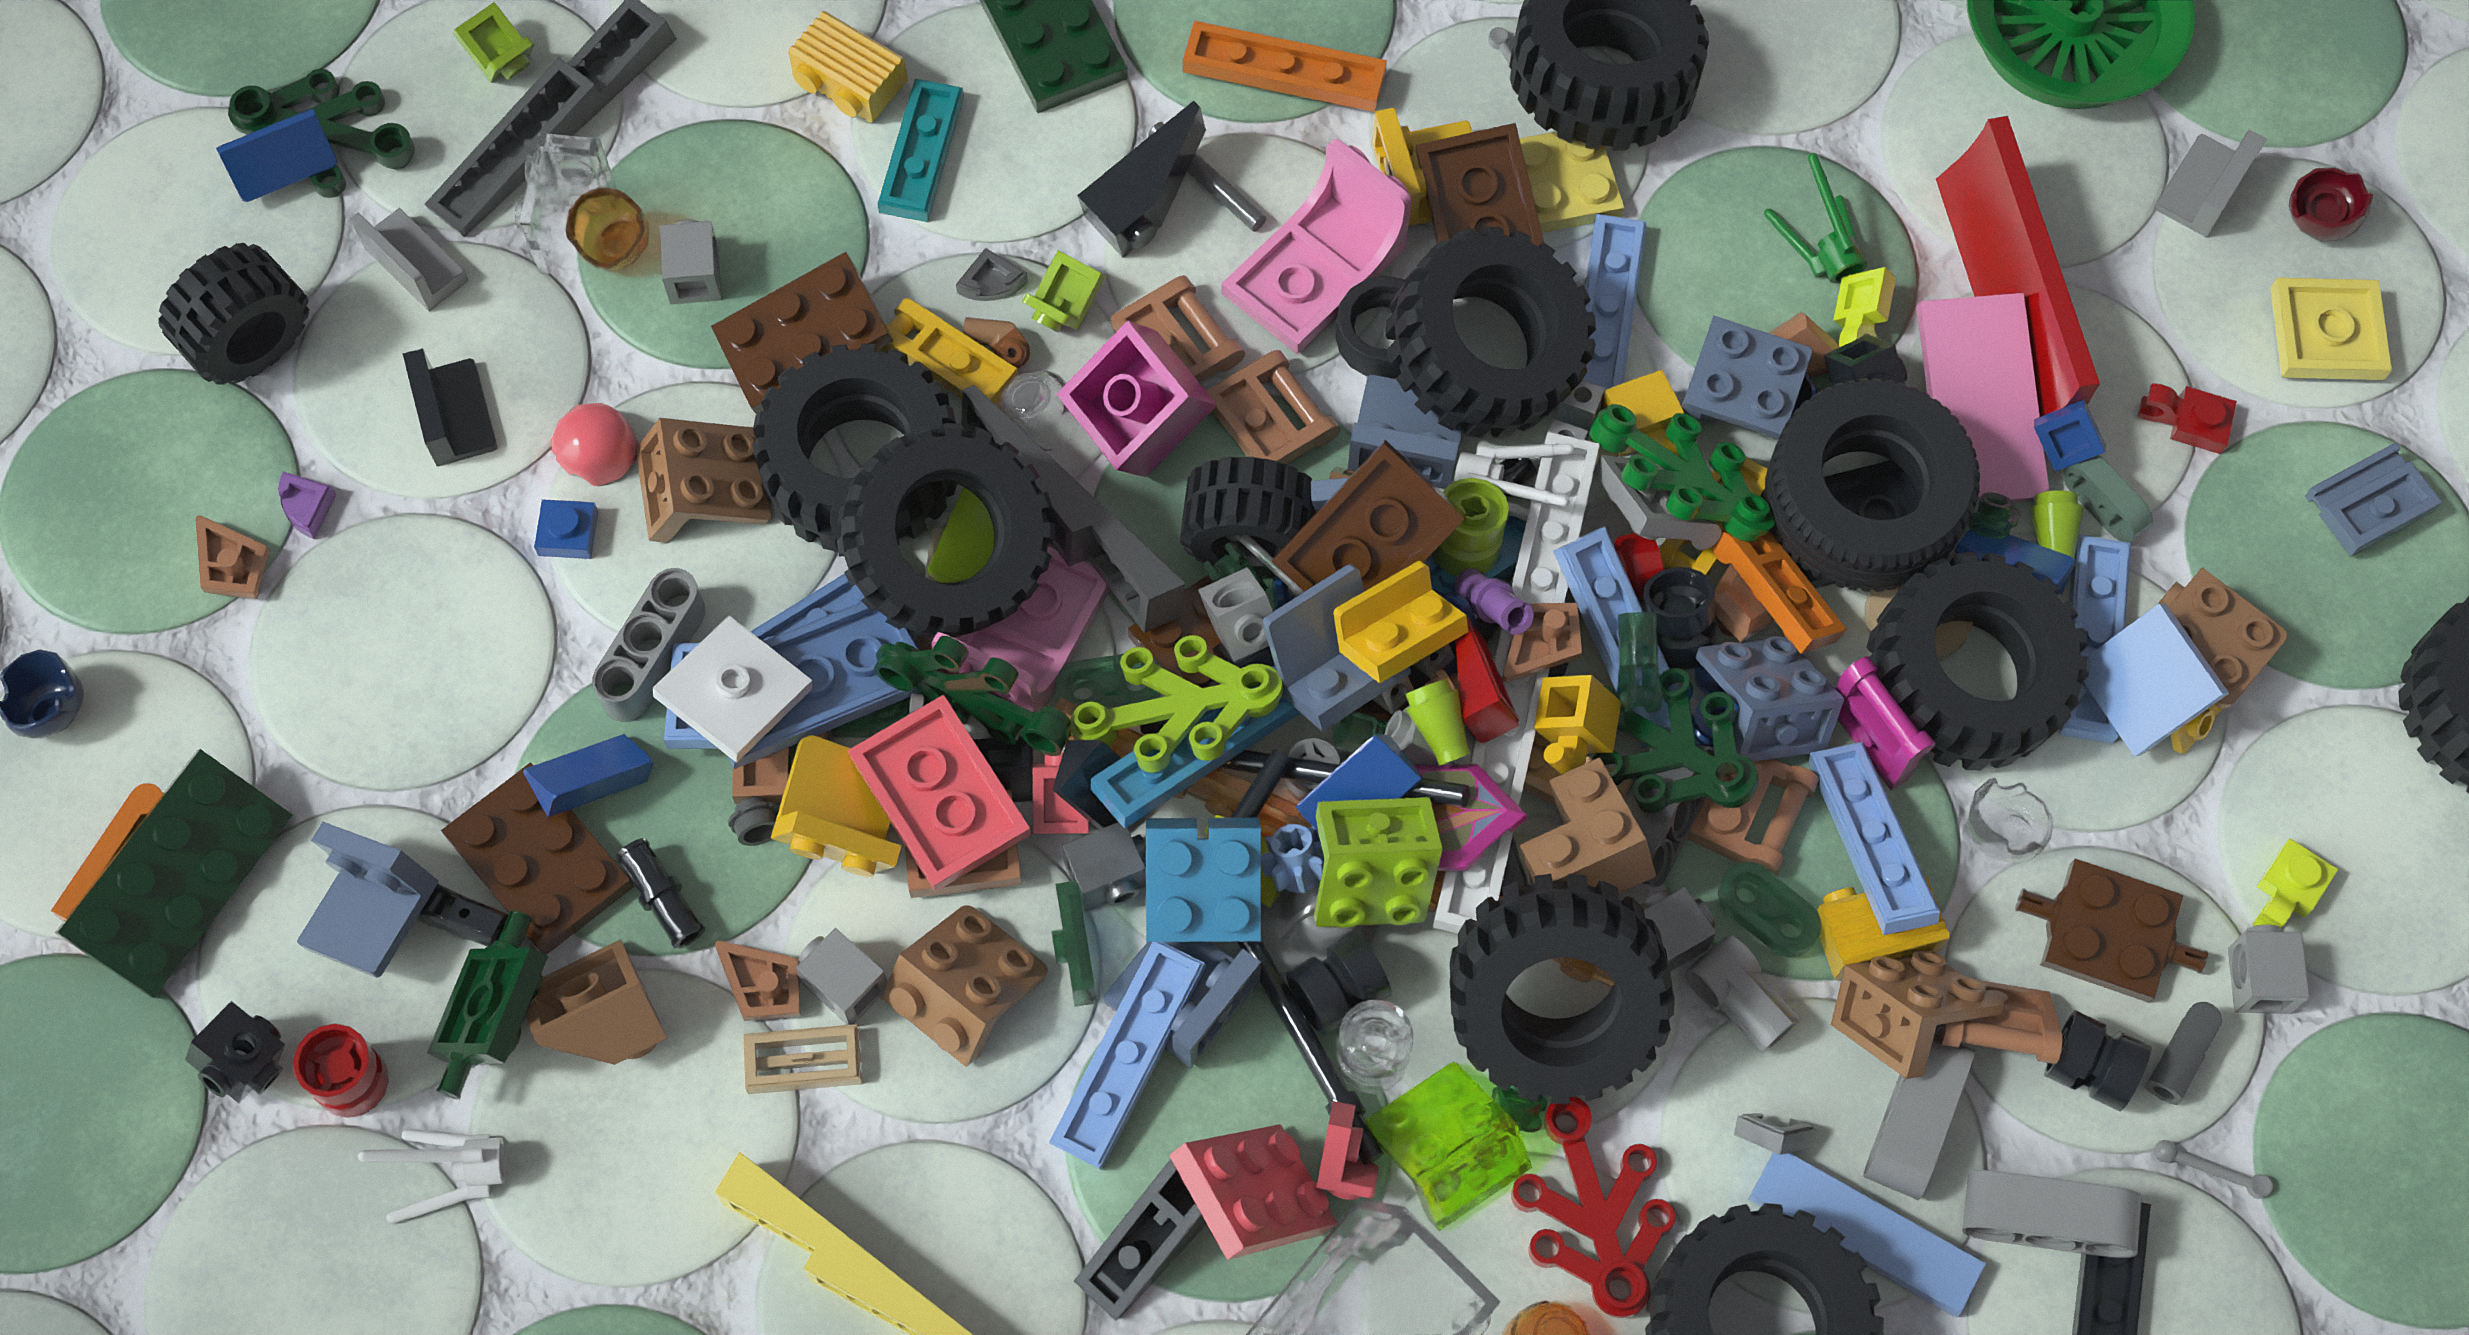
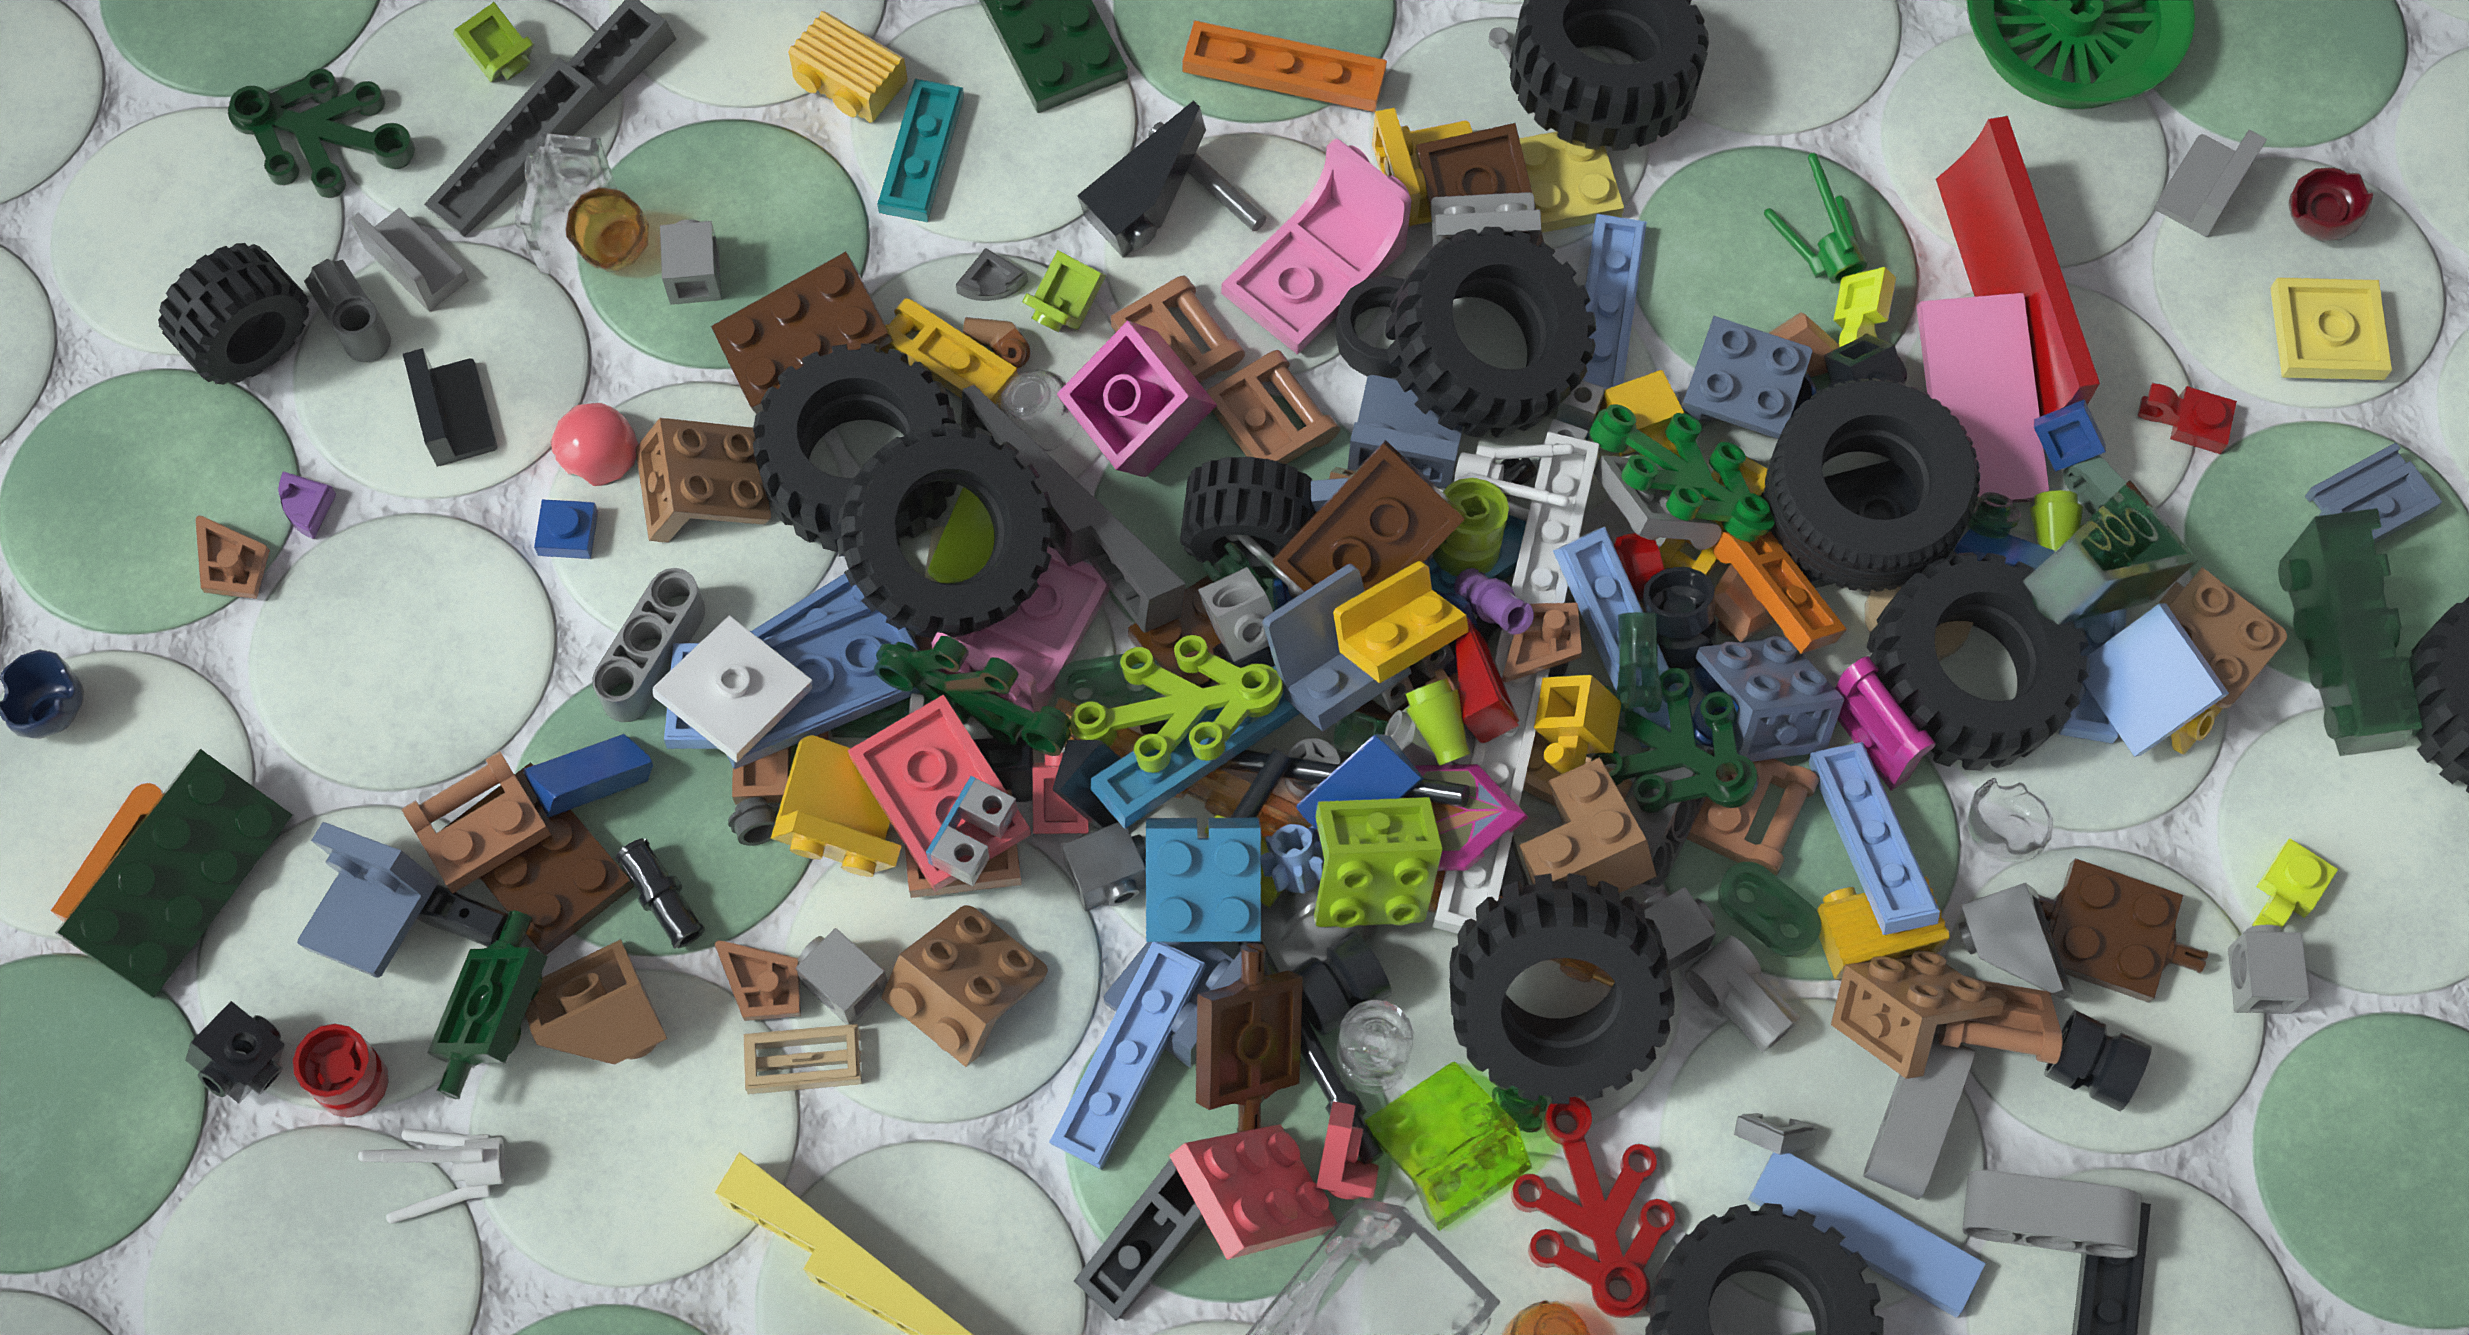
blue slope [216,109,338,202] -> none
clear green plate [1051,881,1096,1007] -> none
dark grey bar [2145,1002,2222,1106] -> none
light grey hinge [2154,1140,2273,1199] -> none
none -> dark grey piece [304,259,391,362]
none -> nougat plate [401,751,551,894]
none -> flat silver piece [926,776,1017,886]
none -> reddish brown plate [1196,943,1303,1133]
none -> light grey bracket [1430,192,1541,247]
none -> slope [1959,882,2074,999]
none -> clear green wedge [2023,480,2198,625]
none -> clear green wedge [2278,508,2422,756]

